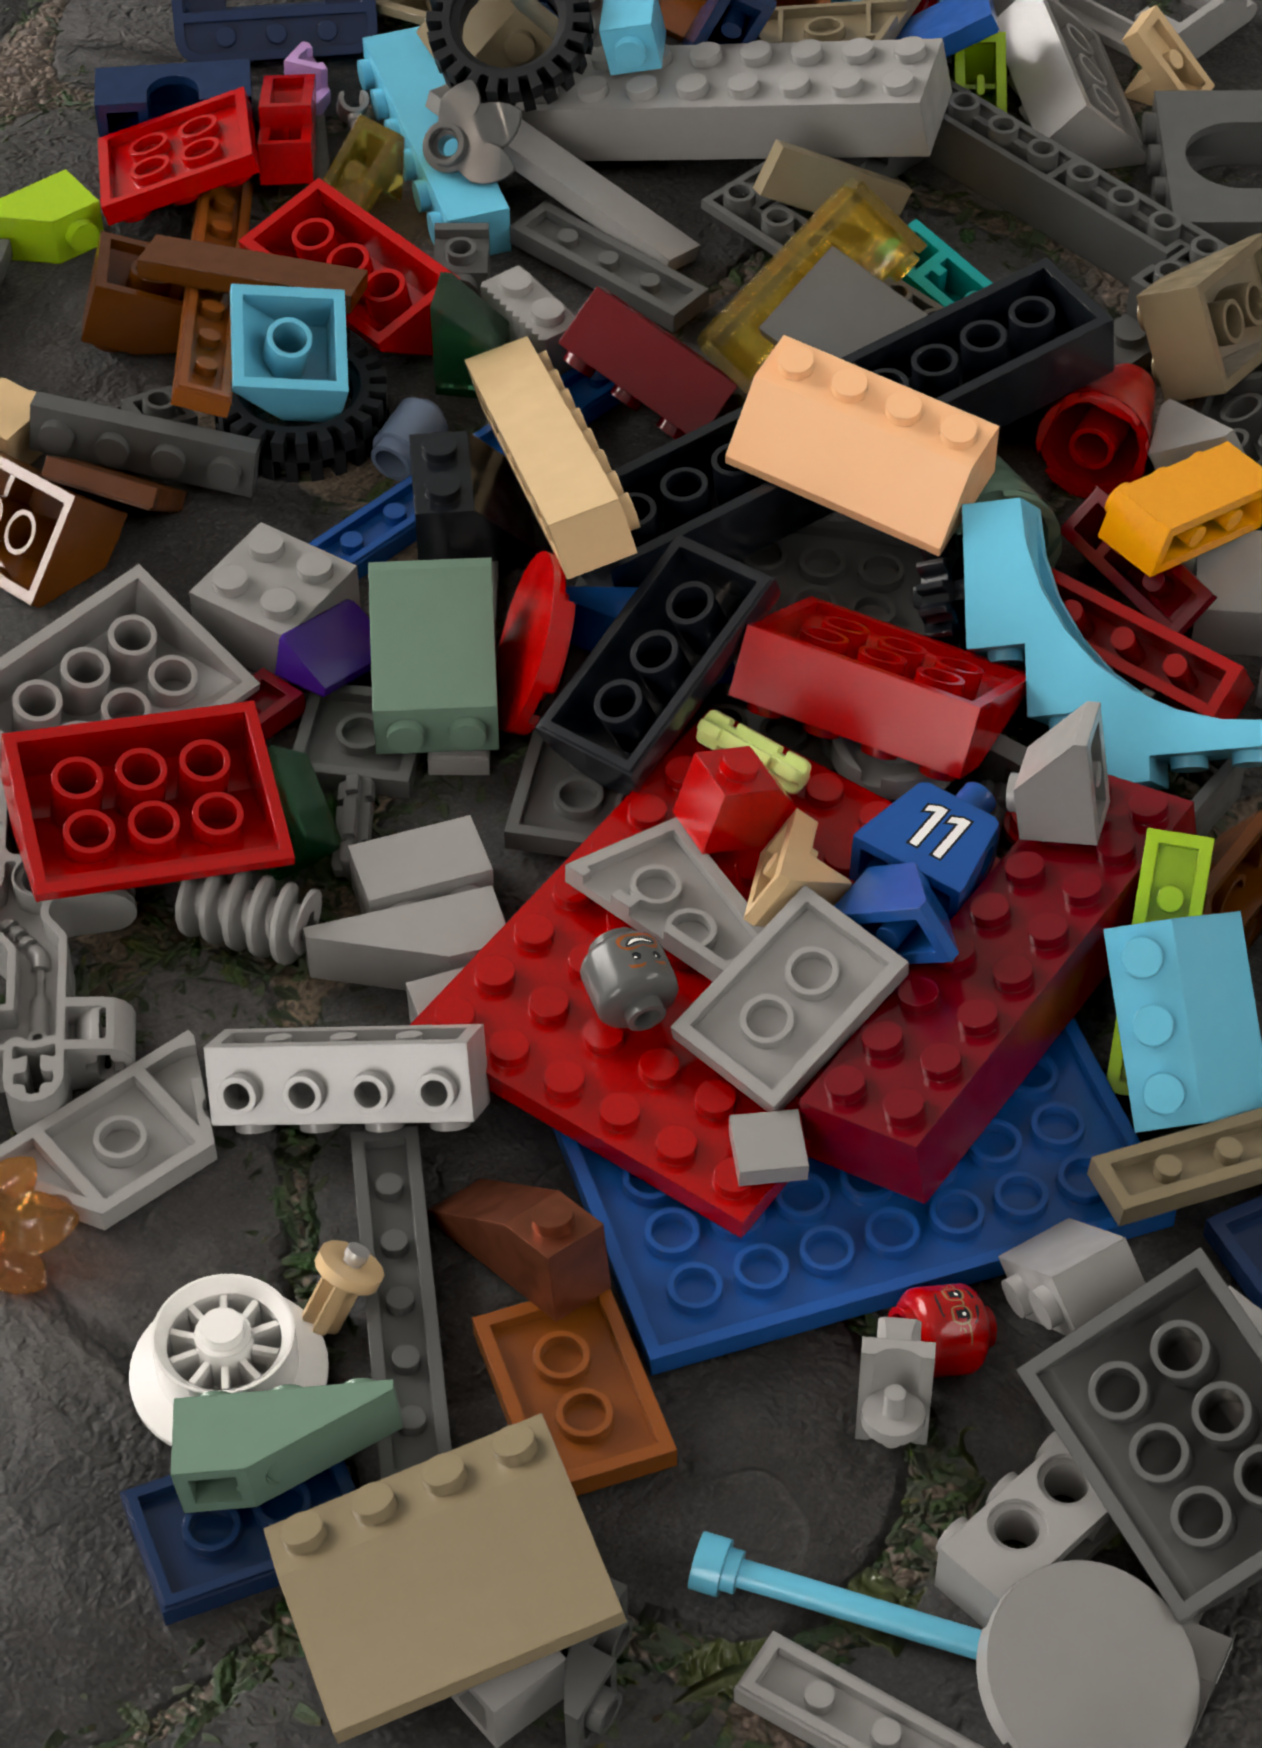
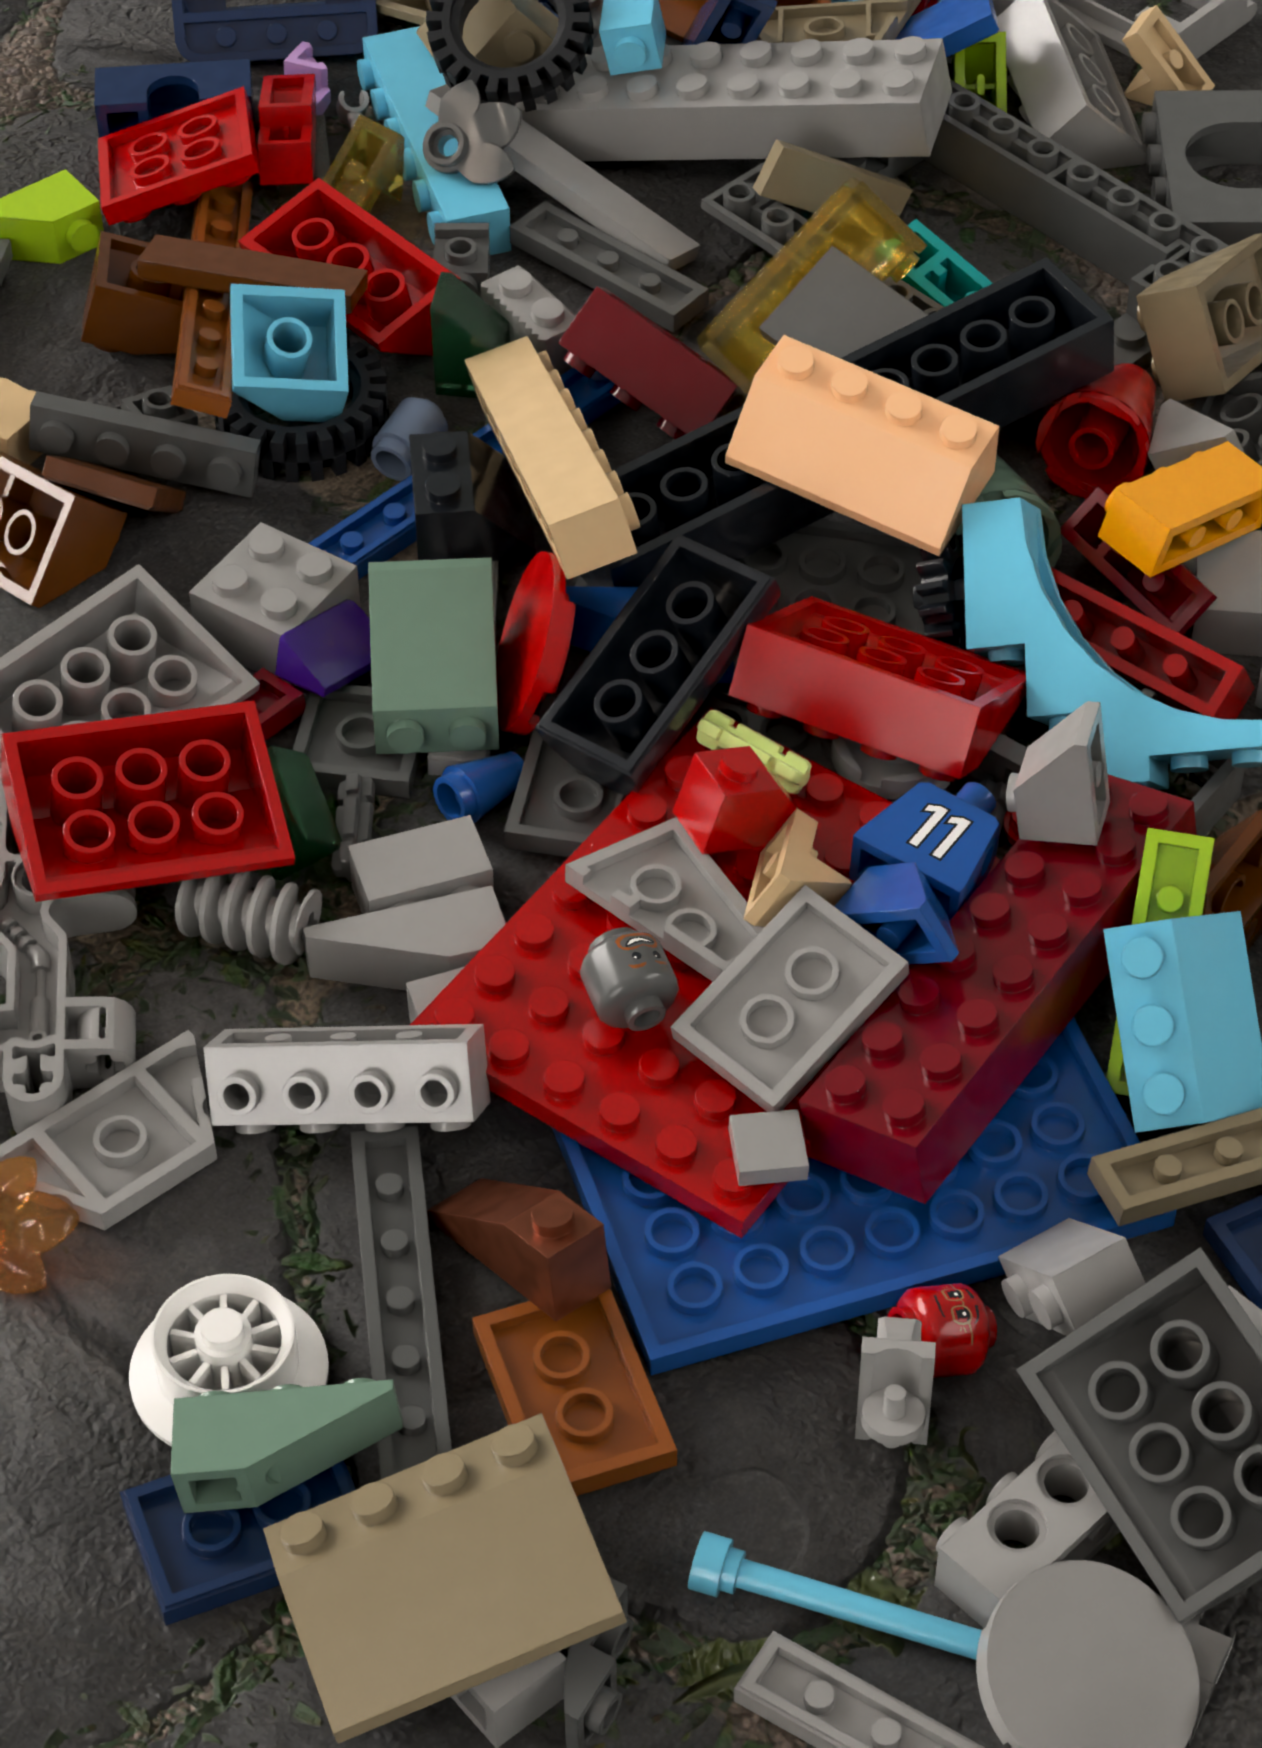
tan piece [302,1240,385,1336] -> none
none -> blue cone [433,751,524,823]

